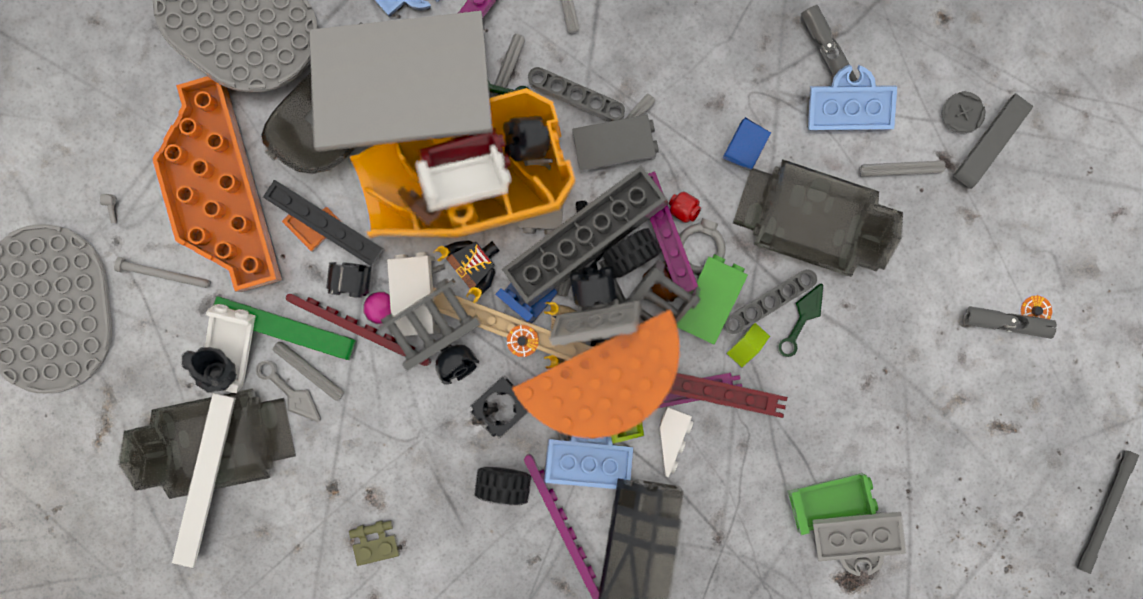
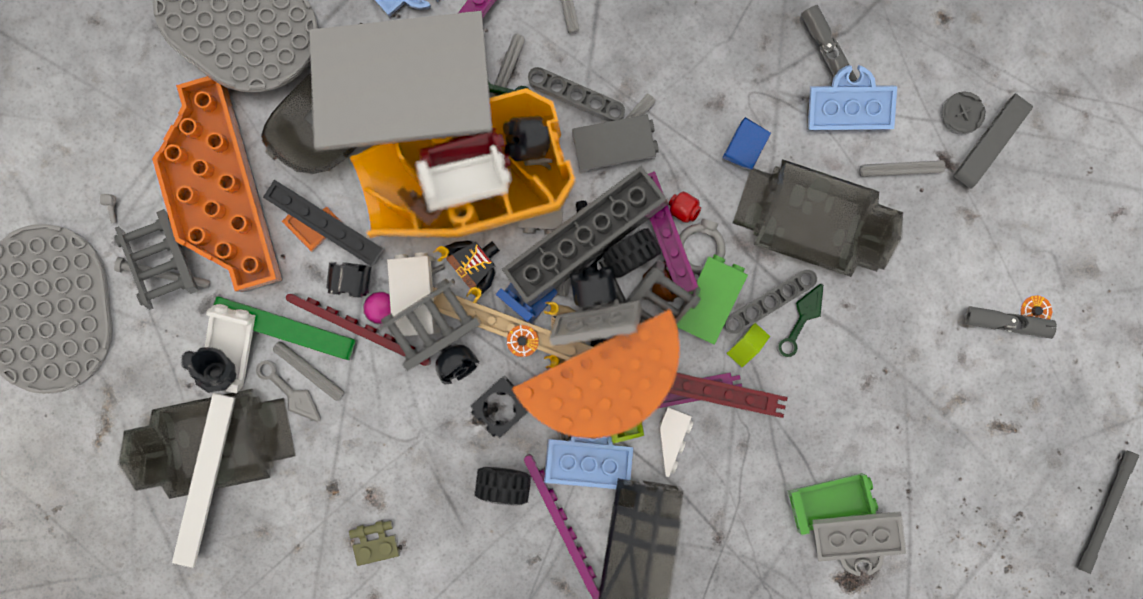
none -> dark grey fence [114,209,199,310]

